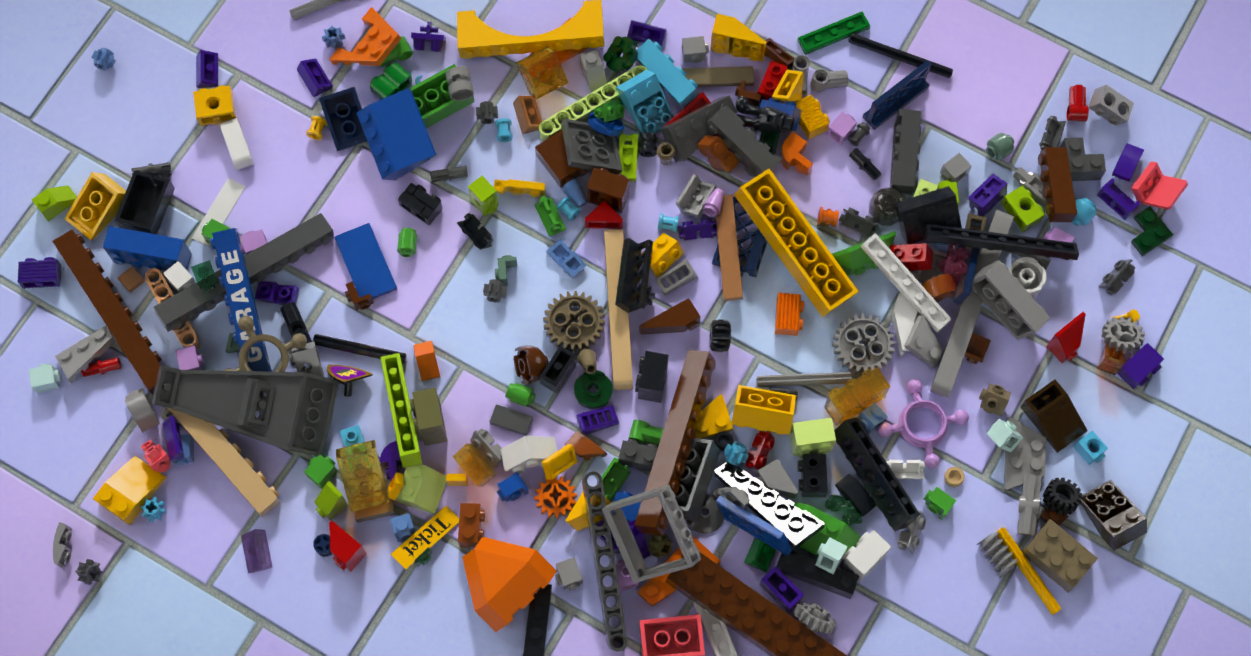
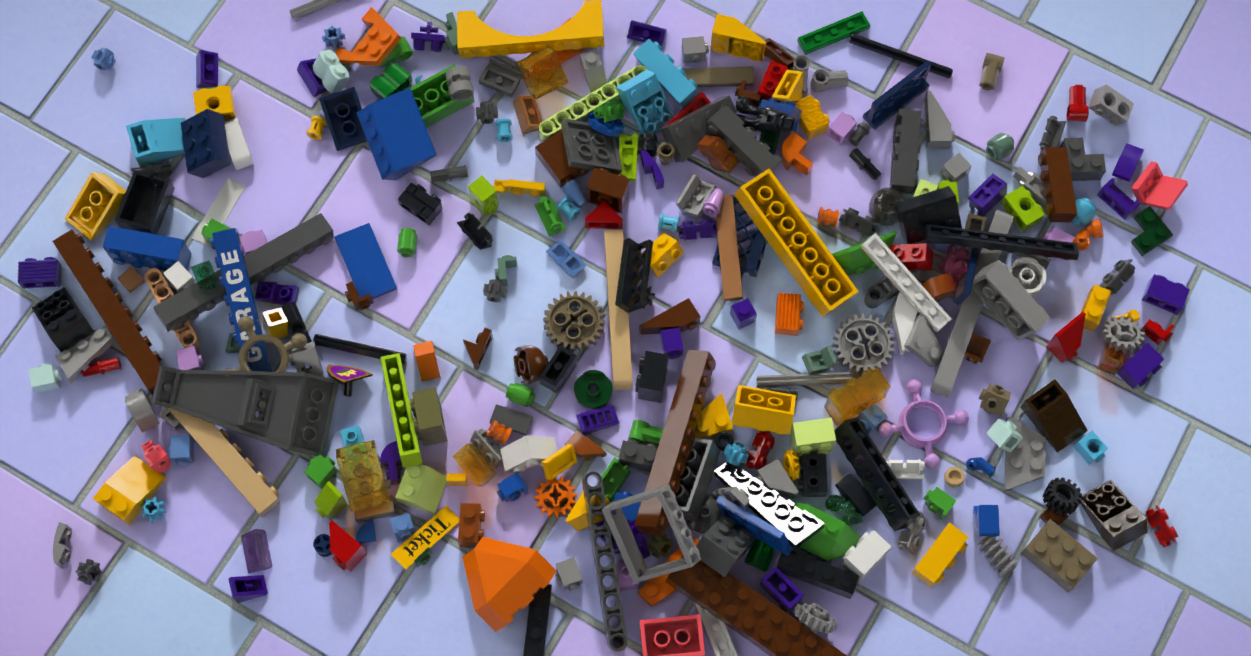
lime slope [31,185,77,222] -> none
dark purple slope [163,416,184,461] -> none
yellow tile [388,472,404,500] -> none
dark tan cone [577,349,597,374] -> none
dark green plate [603,36,638,73] -> none
light grey slope [655,259,698,295] -> none
black gear [709,319,731,352] -> none
light aqua brick [815,537,848,574] -> none
yellow axle [996,527,1061,615] -> none
light grey piece [1017,474,1042,536] -> none
none -> black slope [32,287,94,352]
none -> medium azure slope [126,118,185,167]
none -> dark blue brick [181,109,231,178]
none -> dark purple slope [228,575,268,603]
none -> yellow brick [263,308,288,339]
none -> light aqua brick [313,49,349,93]
none -> blue tile [356,521,376,544]
none -> sand green slope [445,12,458,55]
none -> reddish brown slope [463,328,493,370]
none -> dark grey plate [479,59,523,98]
none -> orange bush [486,420,512,445]
none -> dark purple slope [640,150,664,189]
none -> dark purple brick [660,328,684,359]
none -> dark grey brick [696,515,756,577]
none -> dark purple brick [730,298,757,330]
none -> yellow gear [783,449,800,481]
none -> sand green bracket [802,346,836,374]
none -> dark grey piece [864,276,900,308]
none -> yellow brick [911,522,969,587]
none -> light grey slope [924,91,955,149]
none -> blue arm [966,457,995,476]
none -> blue slope [973,505,1000,536]
none -> dark tan piece [979,53,1005,91]
none -> orange arm [1073,219,1104,250]
none -> yellow brick [1080,285,1111,331]
none -> dark purple brick [1141,274,1190,315]
none -> red bracket [1142,319,1174,345]
none -> red hinge [1146,505,1179,548]

